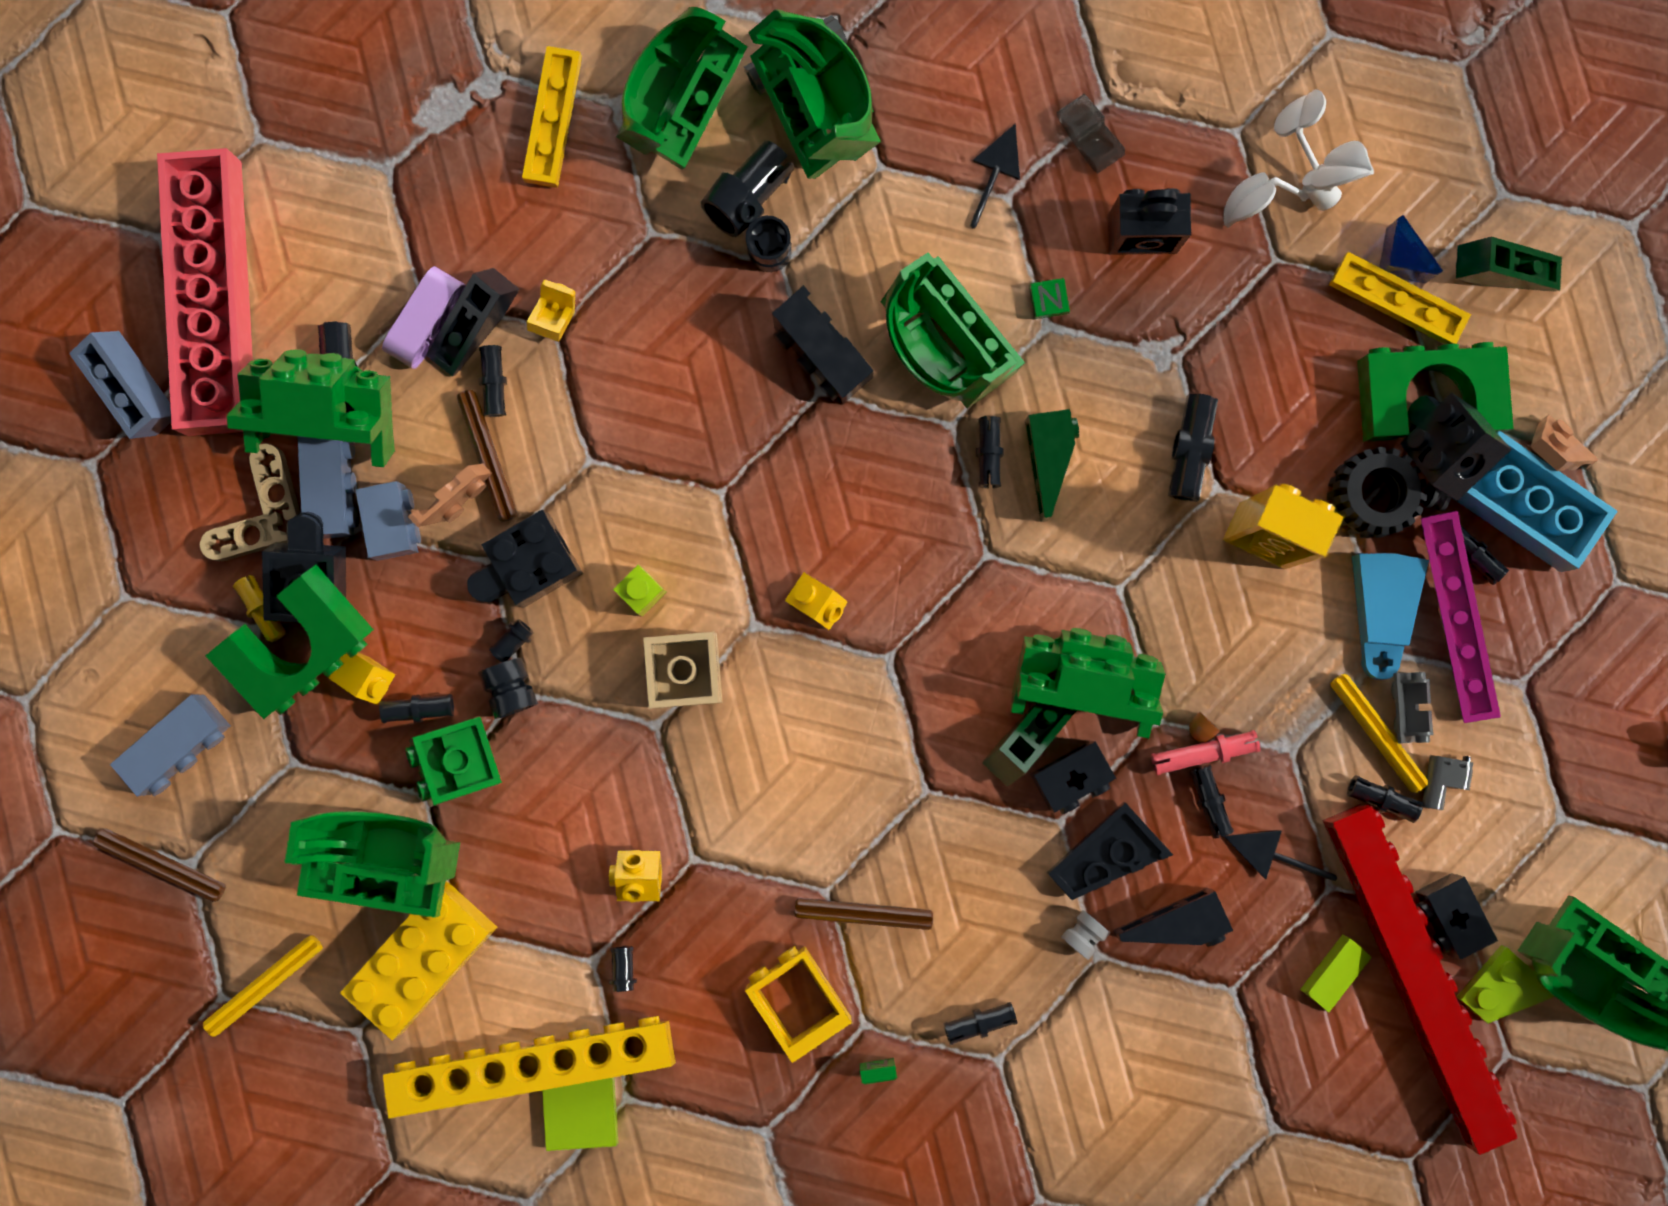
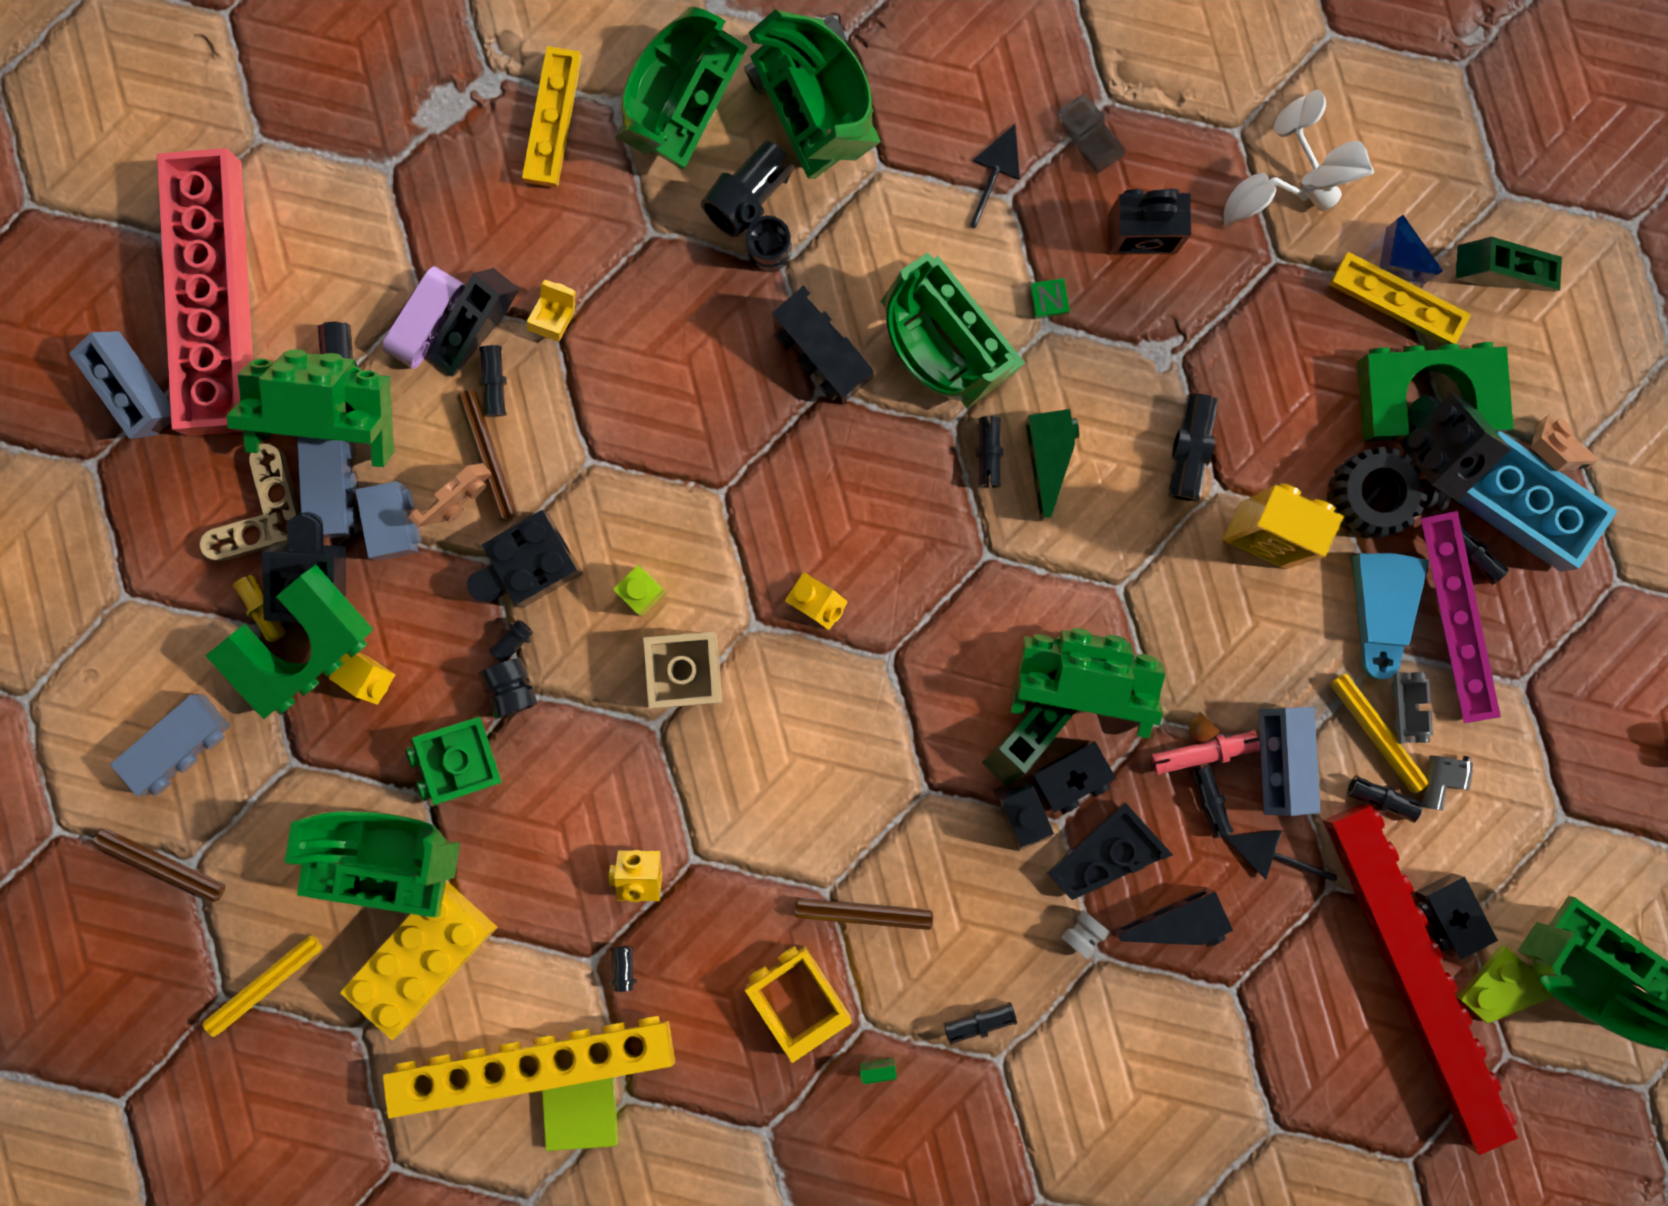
black pin [379,694,454,723] -> none
lime slope [1300,934,1372,1012] -> none
none -> black torso [992,776,1054,851]
none -> sand blue brick [1258,707,1321,816]

